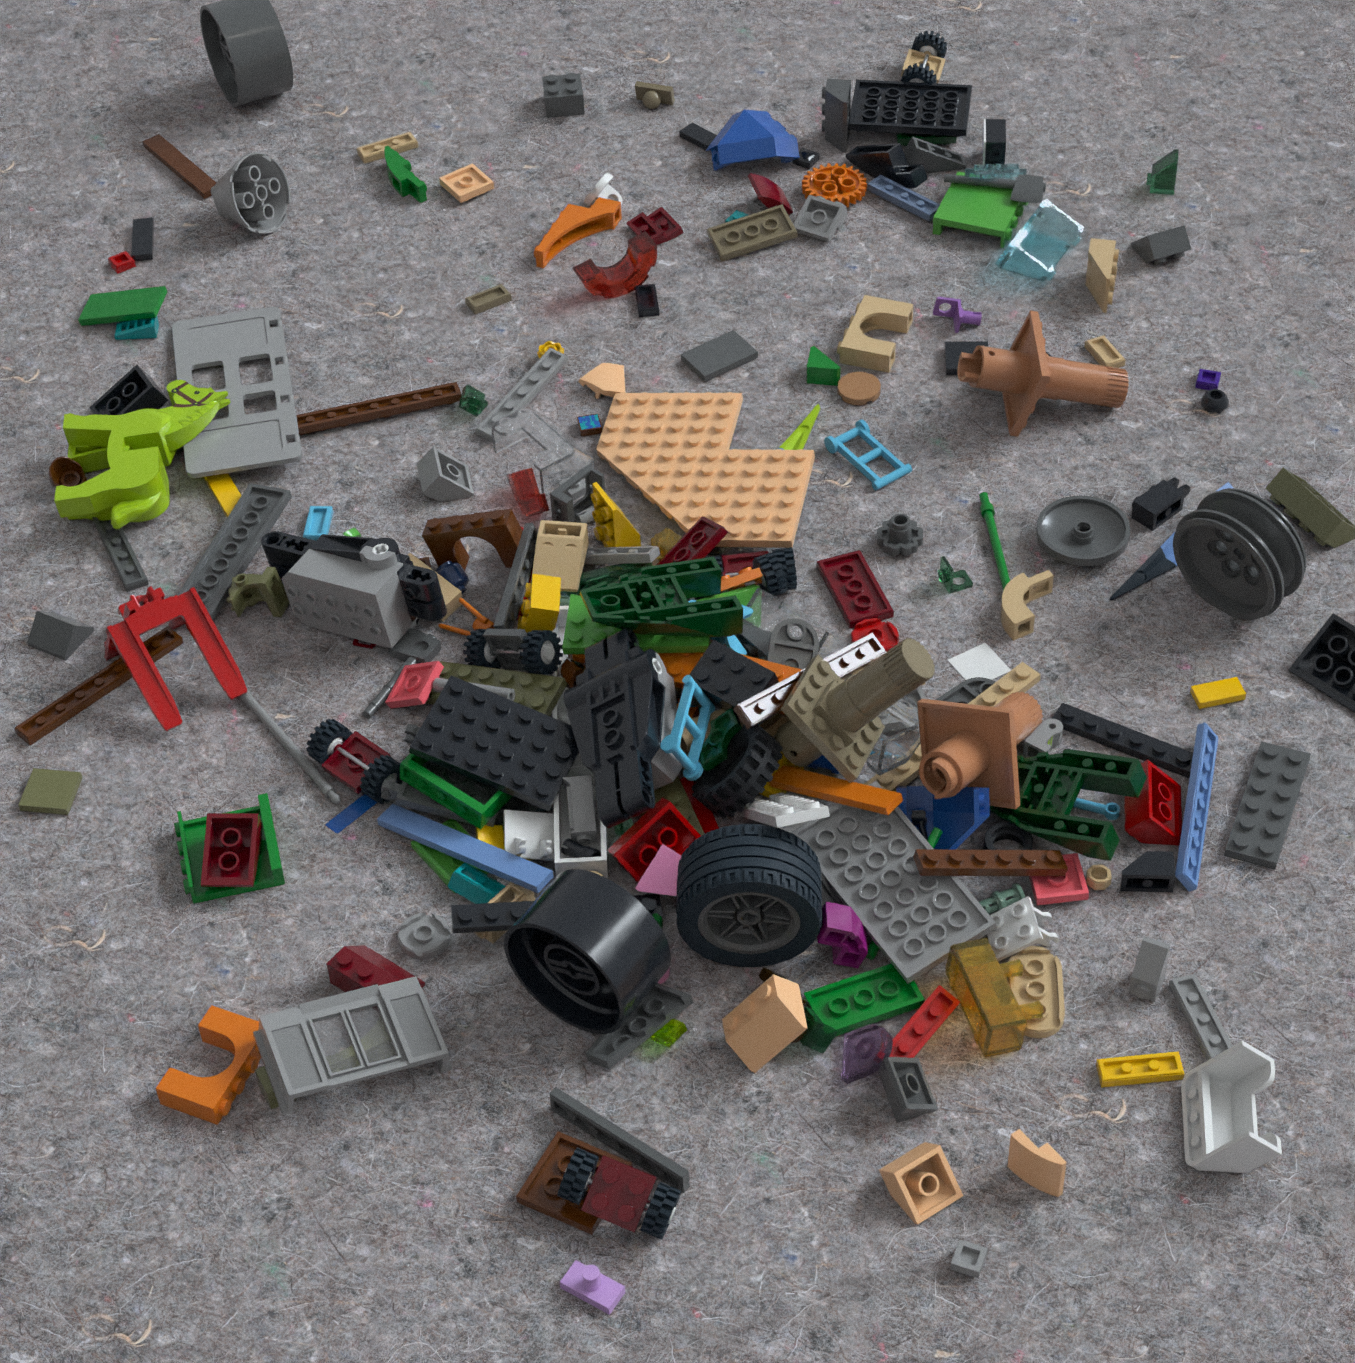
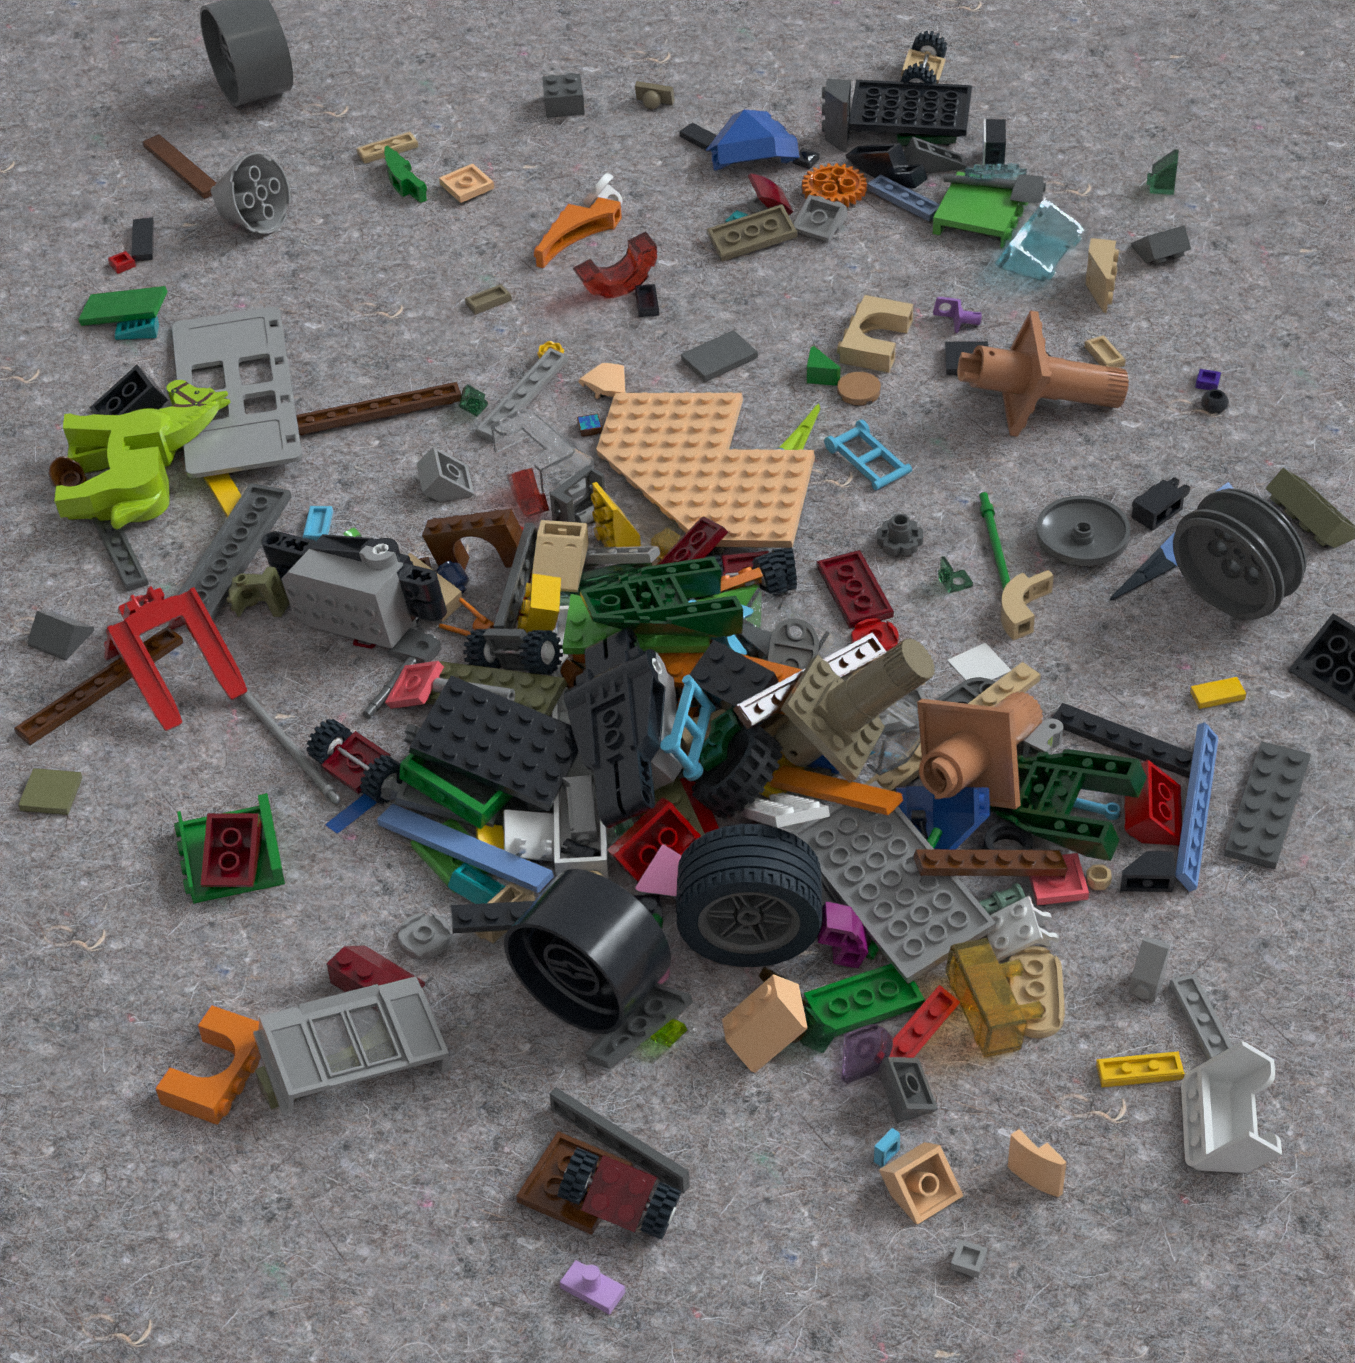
dark red slope [626,207,684,246] -> none
none -> medium azure tile [874,1128,900,1167]

